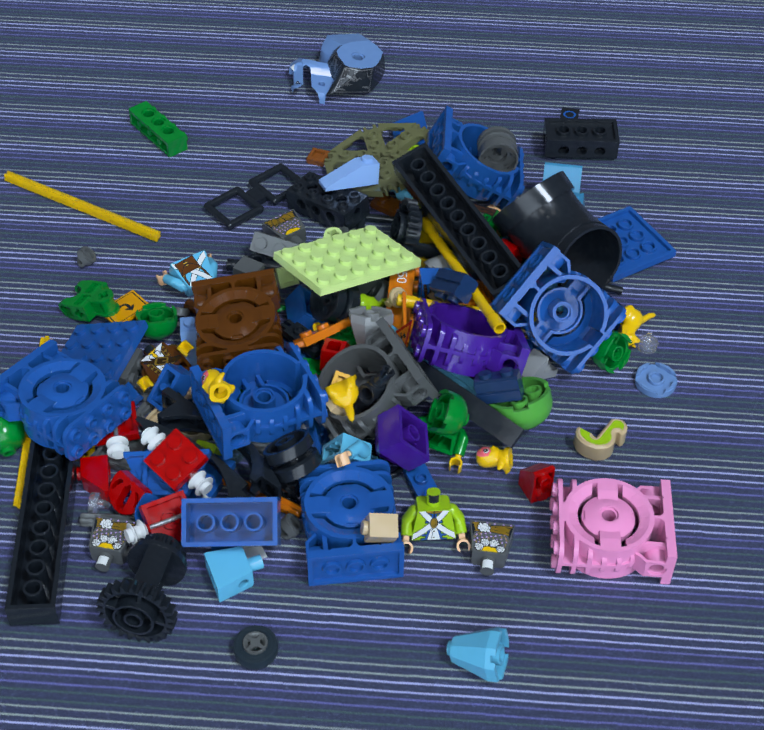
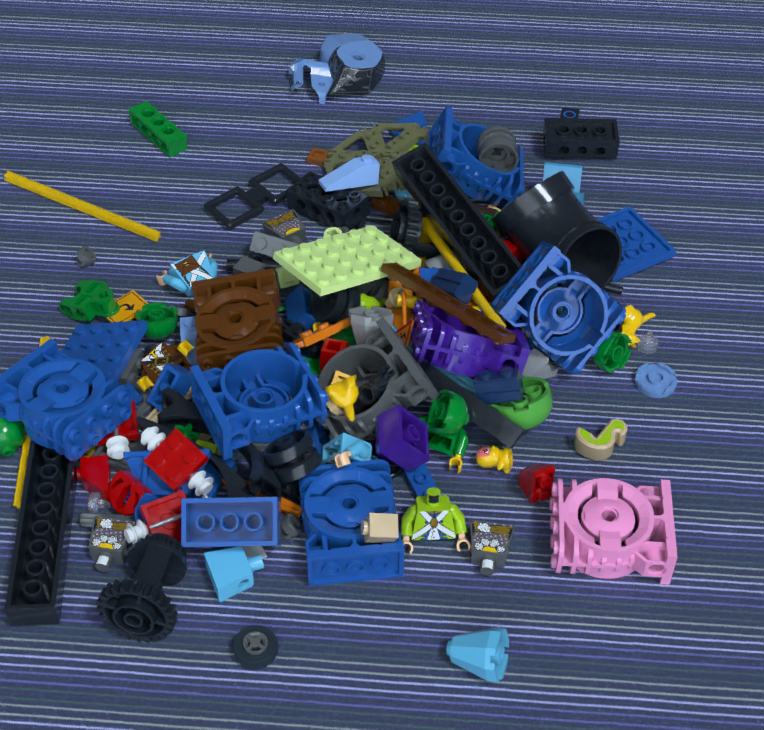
yellow animal [202,369,235,404] -> none
none -> green plant [174,423,200,440]
none -> reddish brown plate [380,263,516,346]

